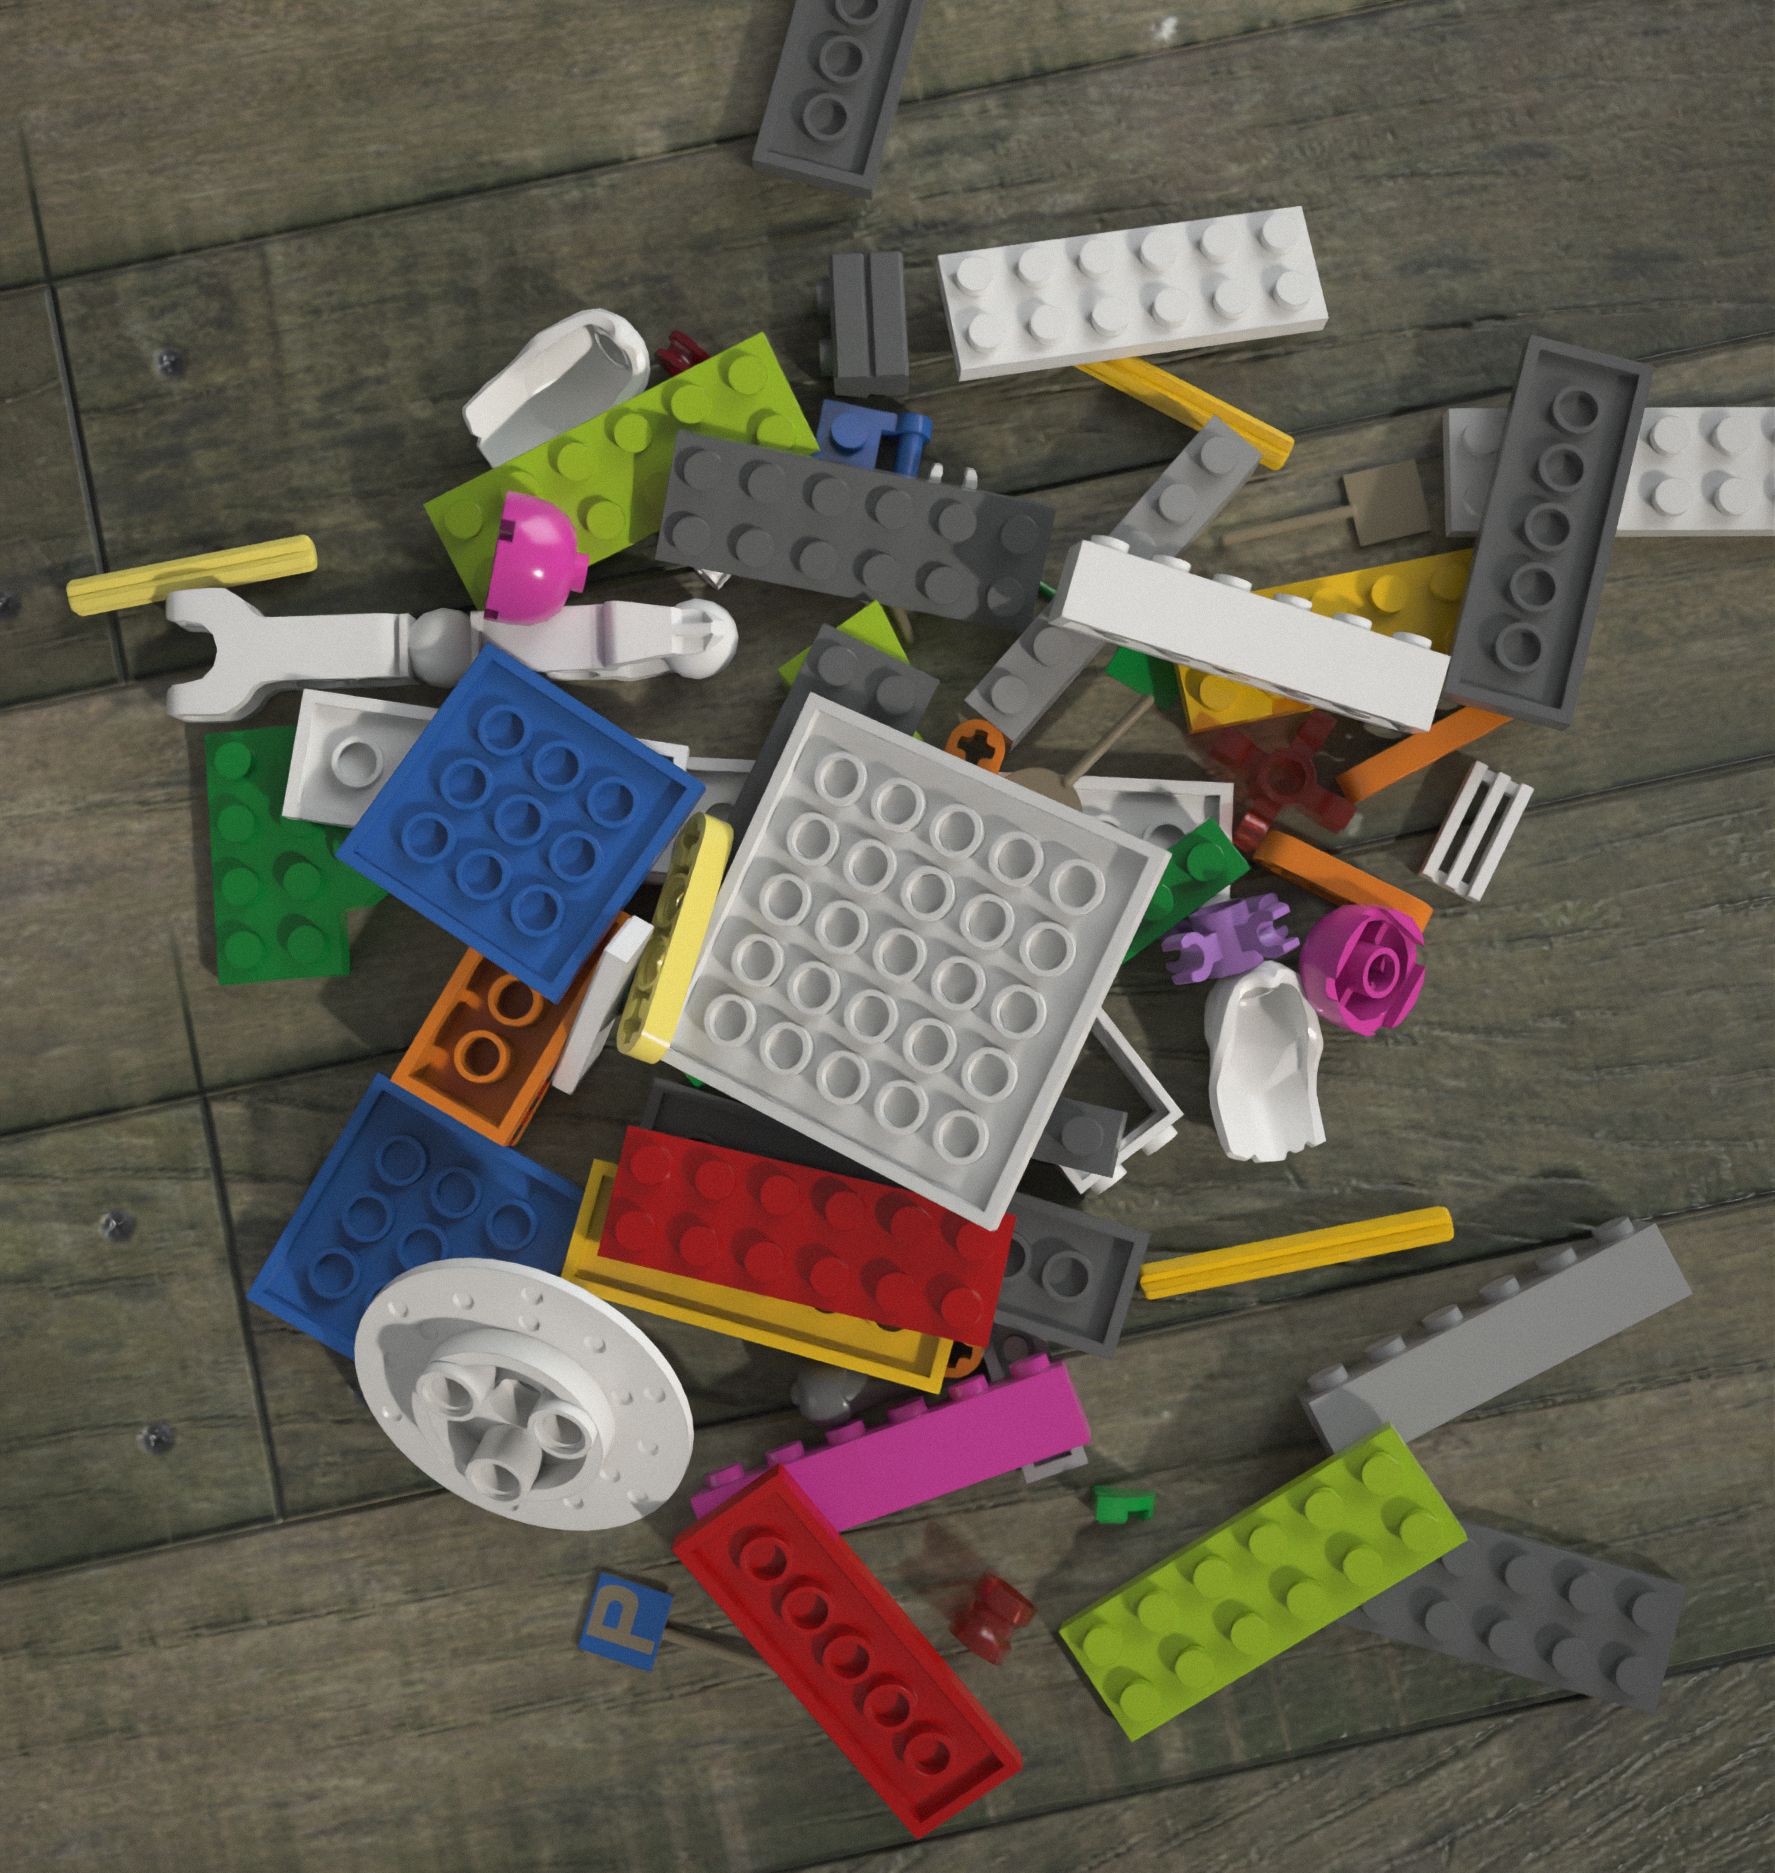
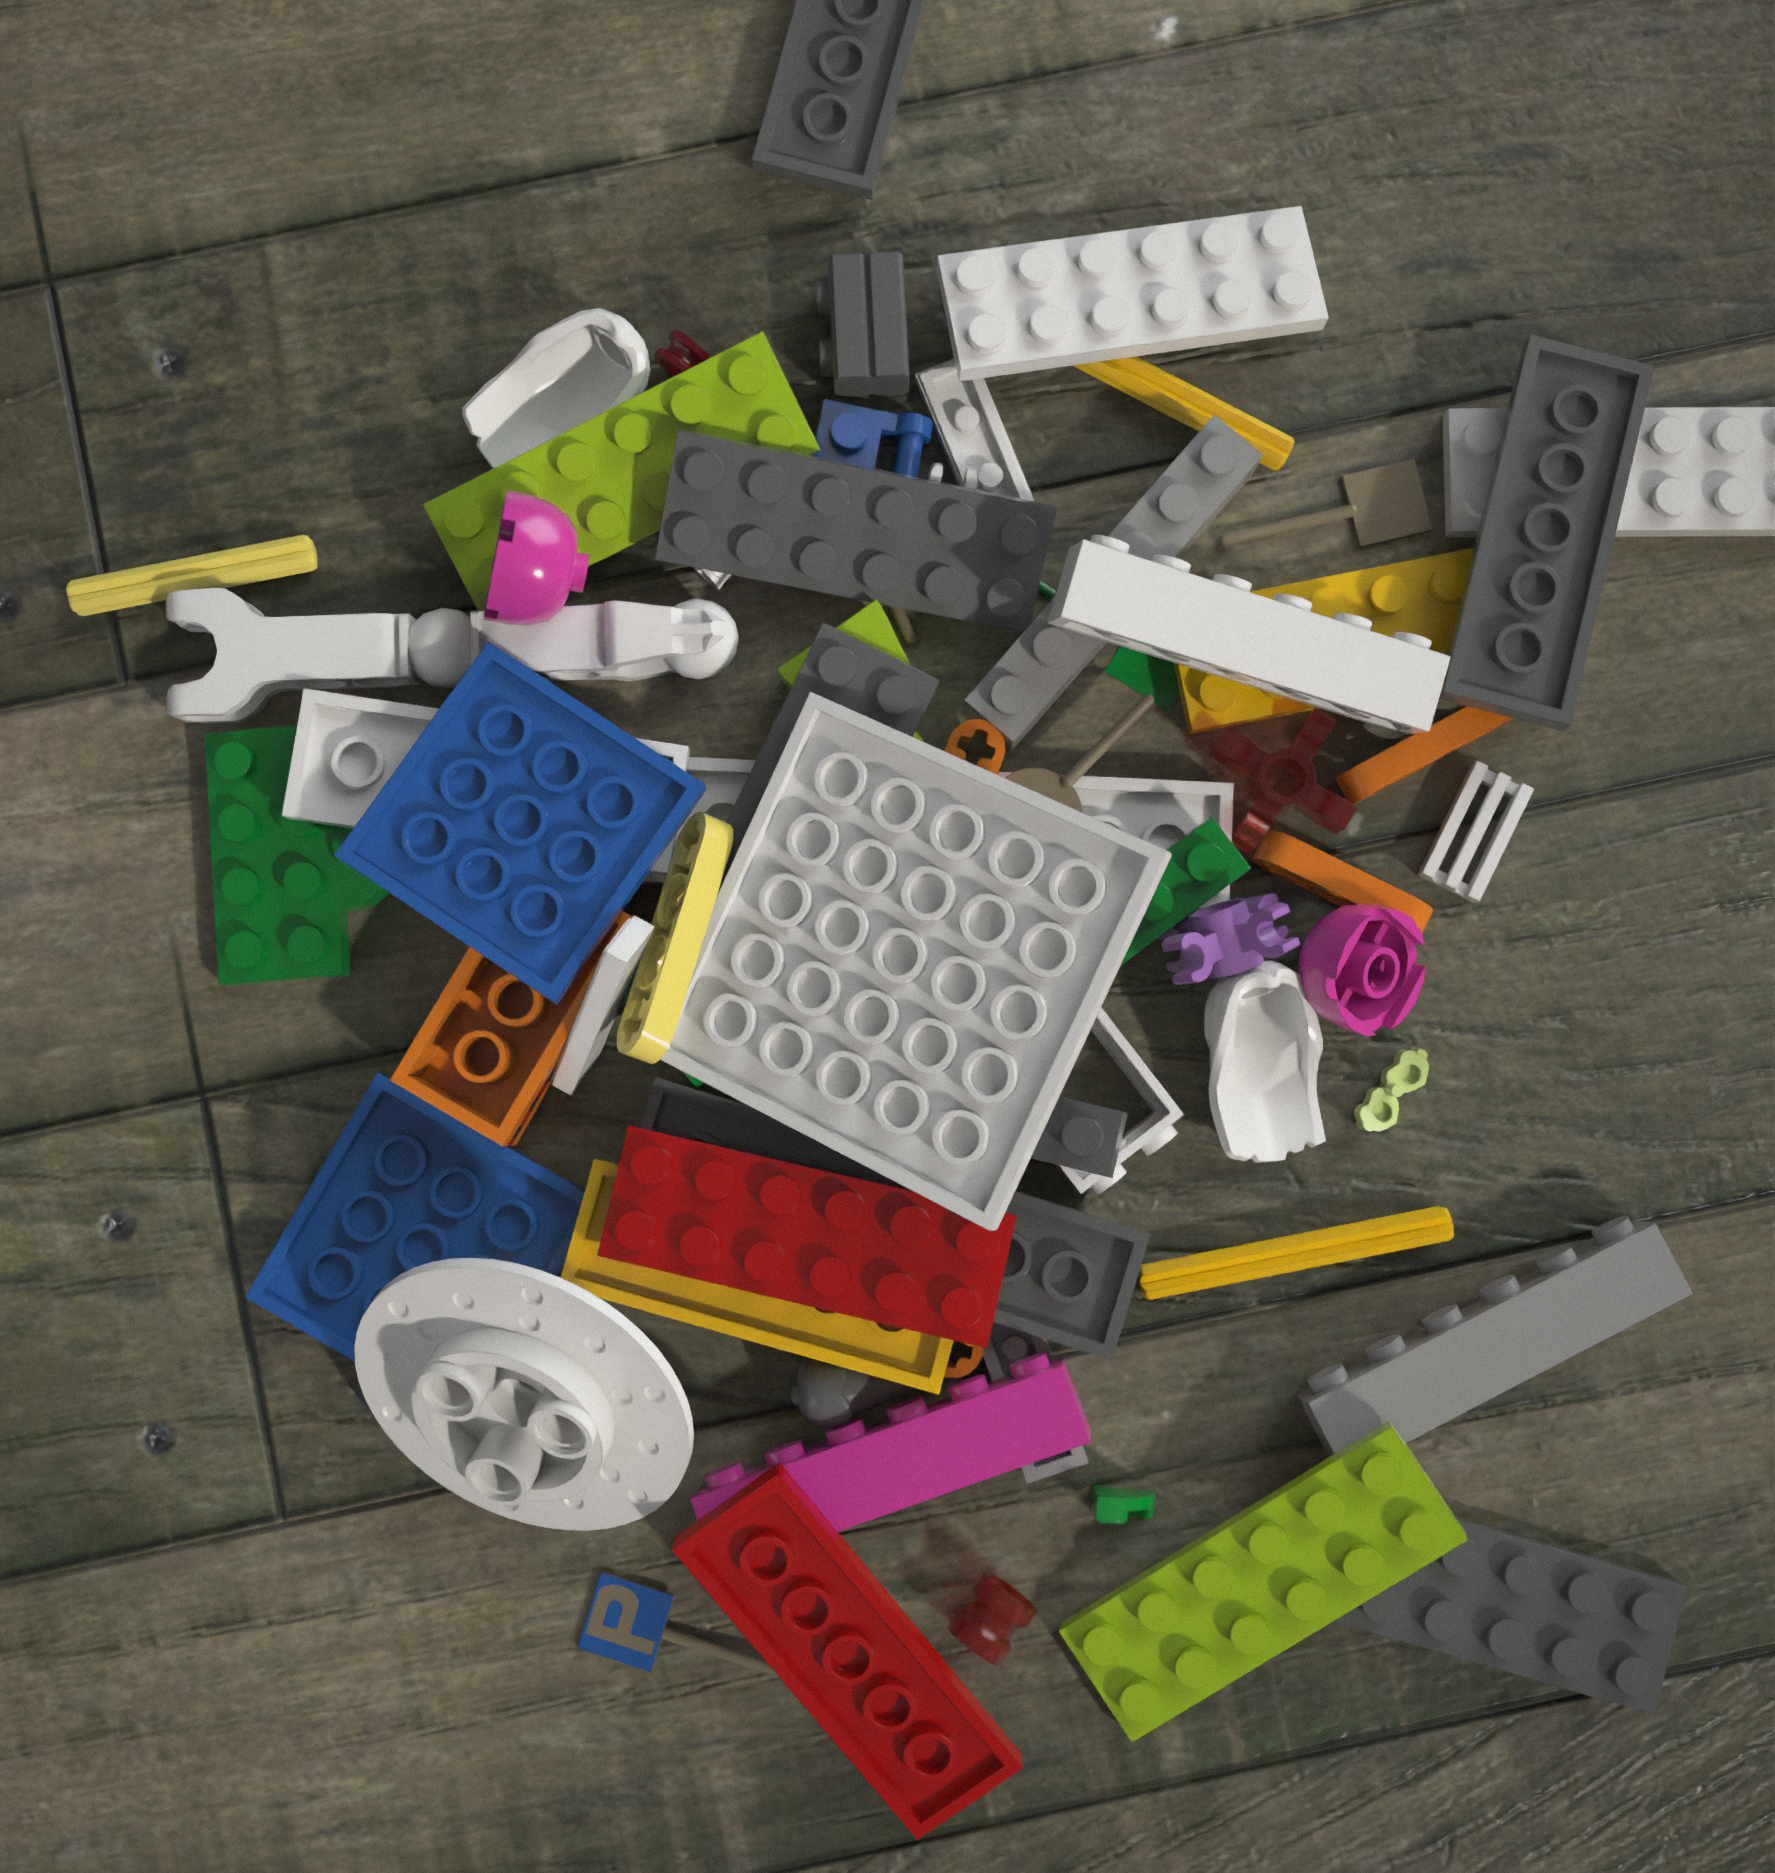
none -> white tile [915,359,1034,501]
none -> yellowish green piece [1354,1048,1429,1132]

